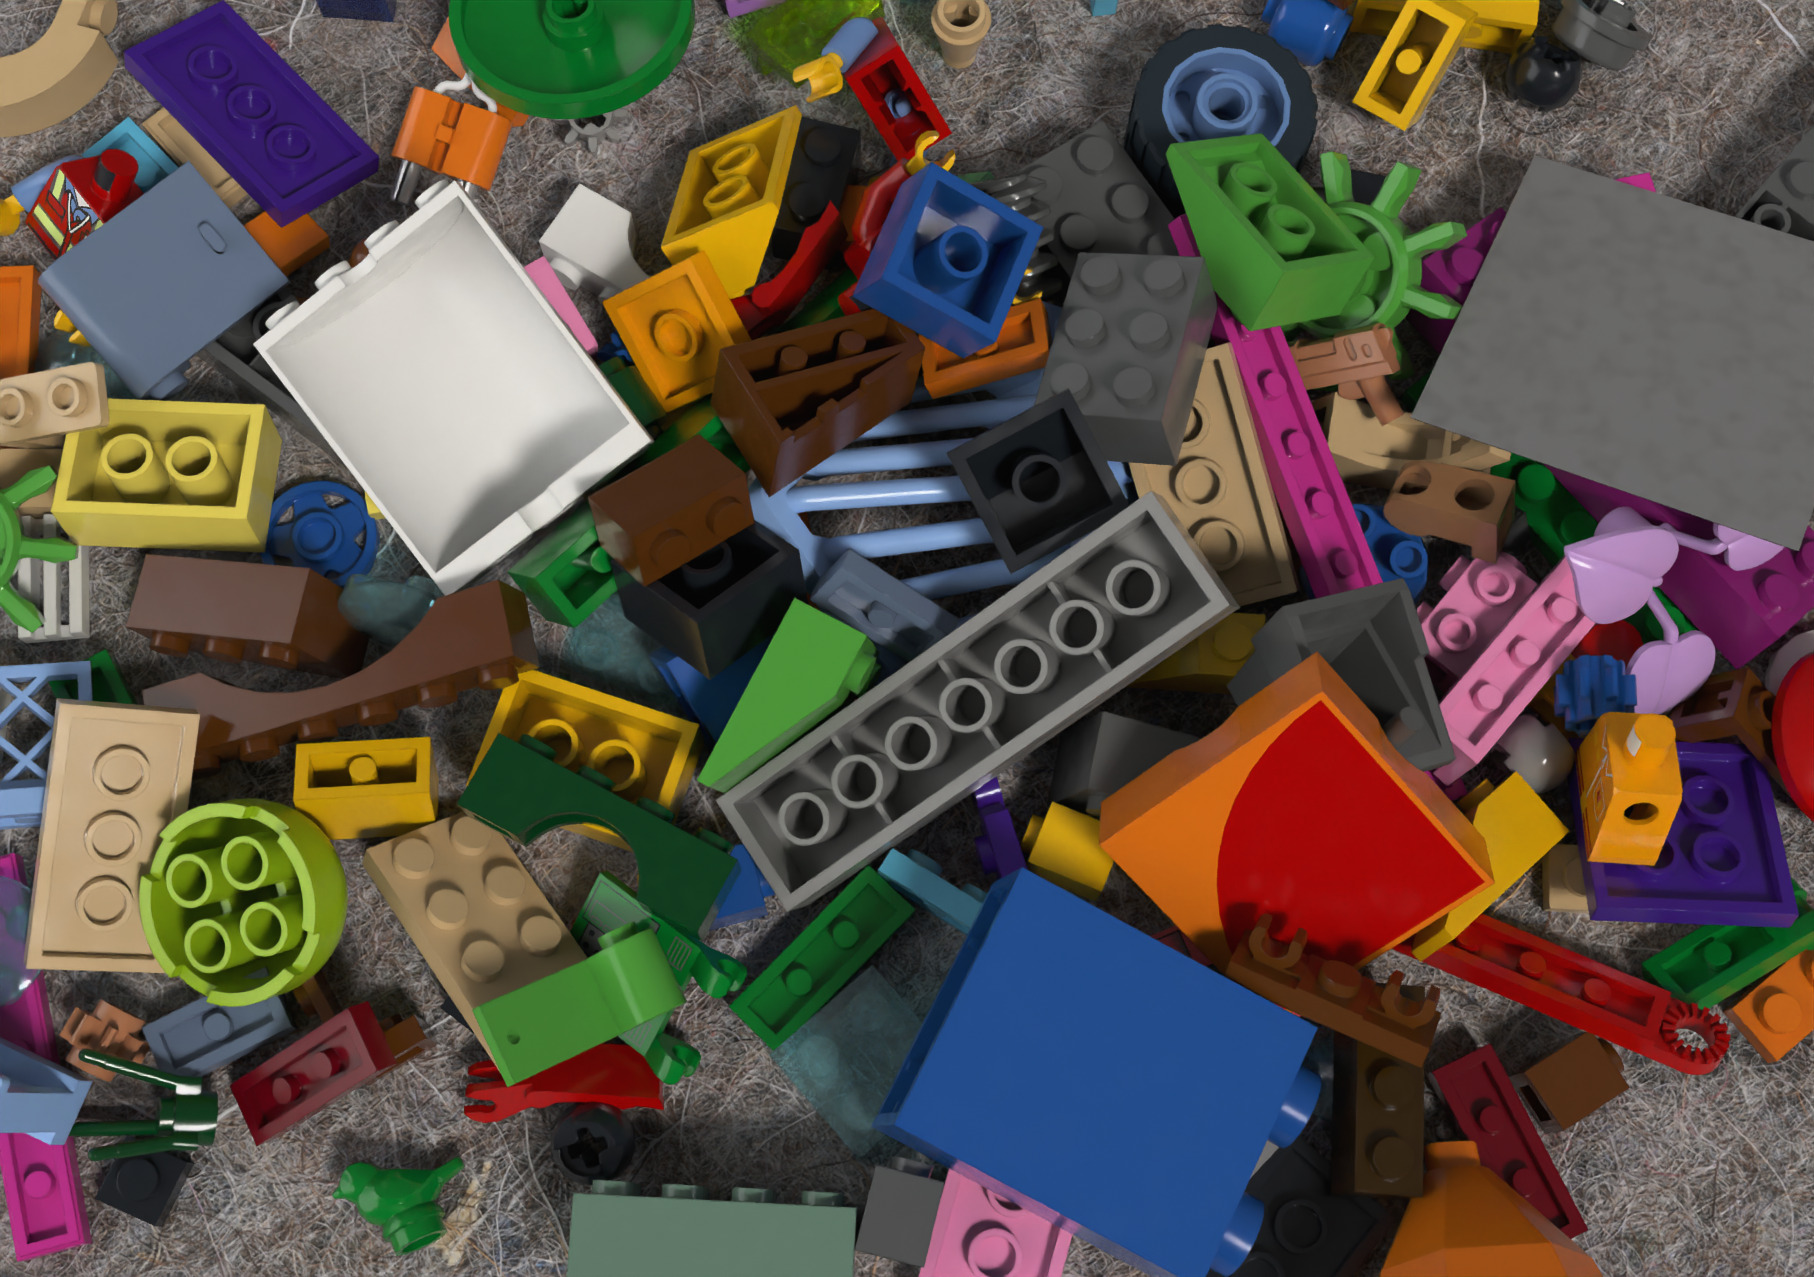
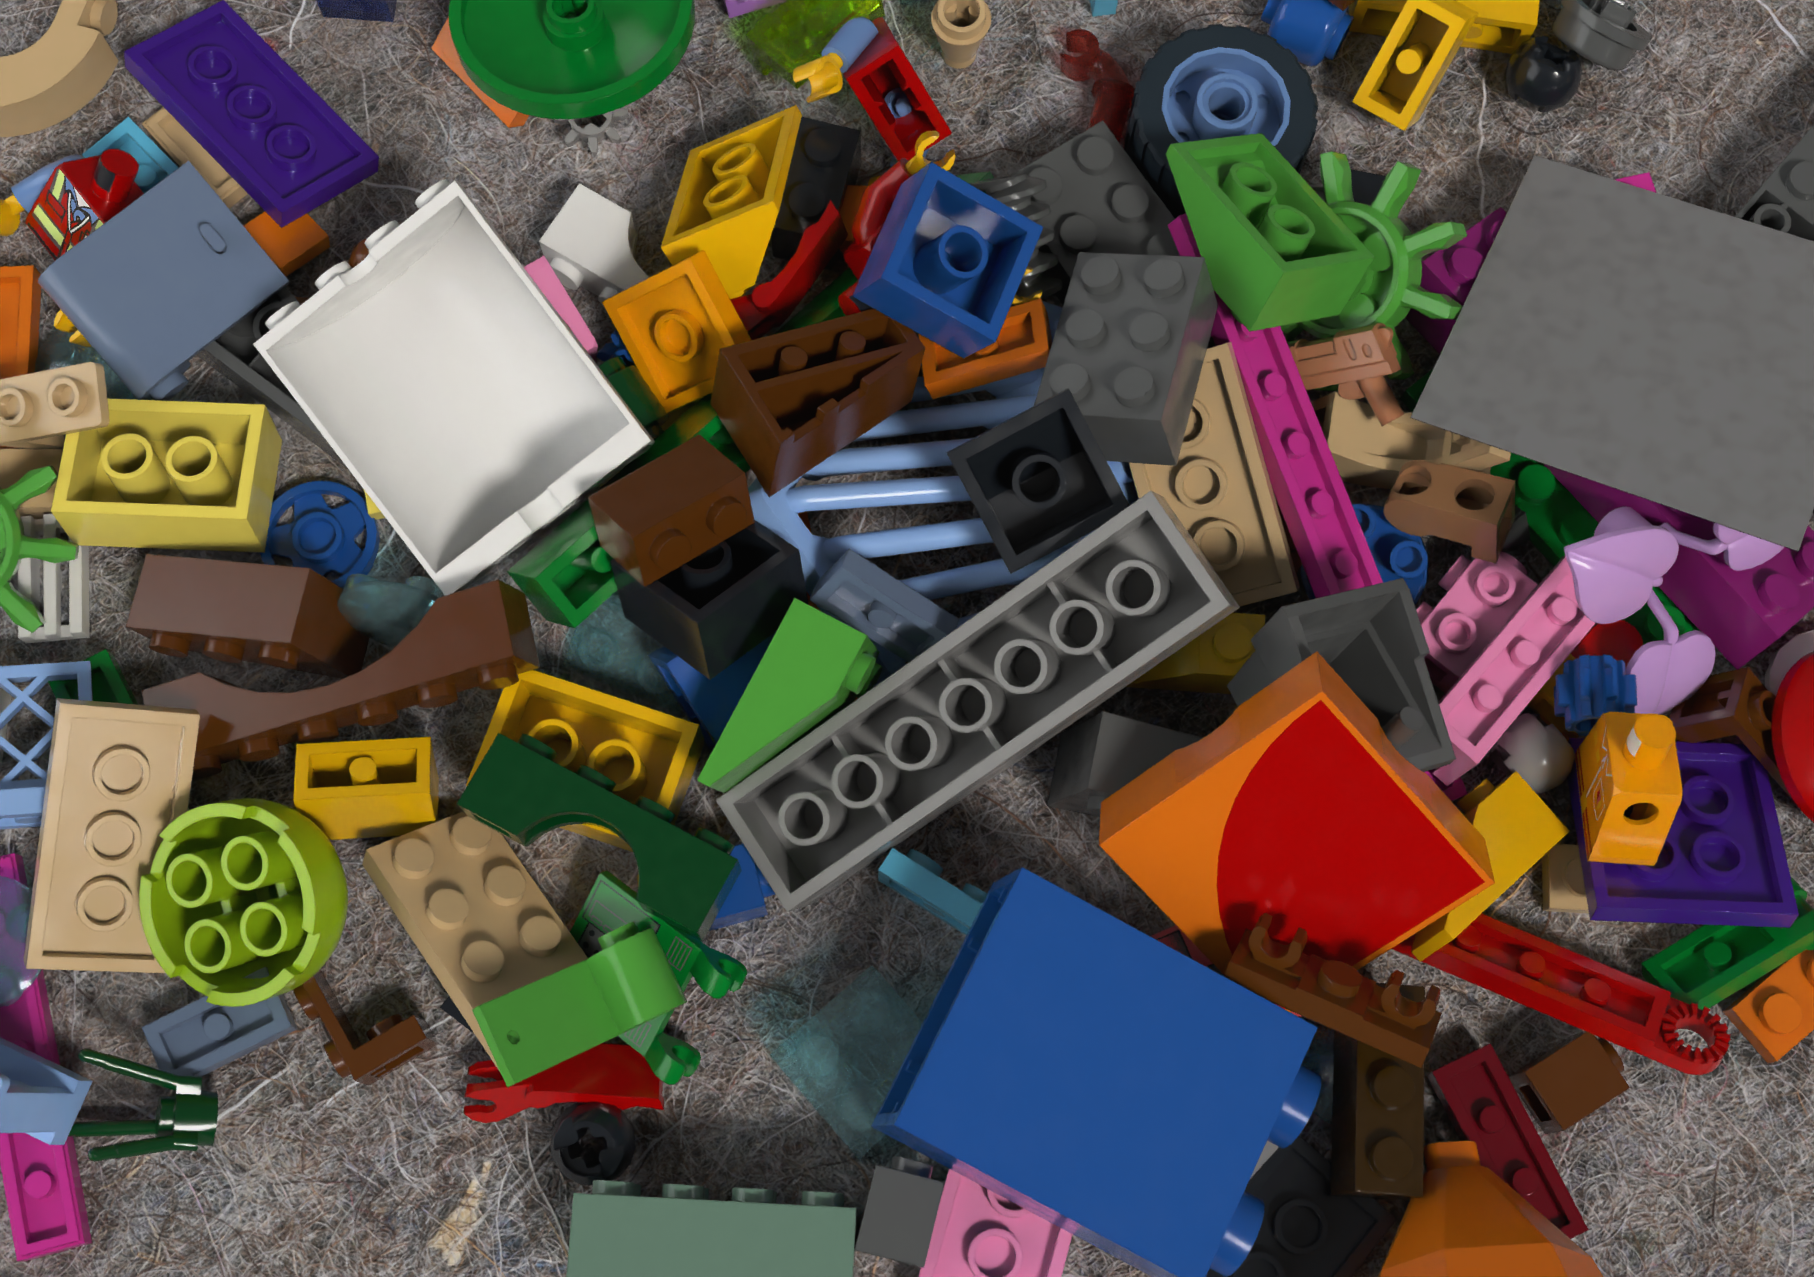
nougat gear [59,998,150,1082] -> none
black plate [95,1135,194,1227] -> none
dark red plate [229,1001,397,1146] -> none
green animal [332,1156,465,1256] -> none
orange piece [390,73,513,206] -> none
green plate [729,865,916,1056] -> none
dark purple plate [970,777,1028,880] -> none
yellow brick [1020,801,1114,902] -> none
none -> clear red piece [1060,29,1135,143]

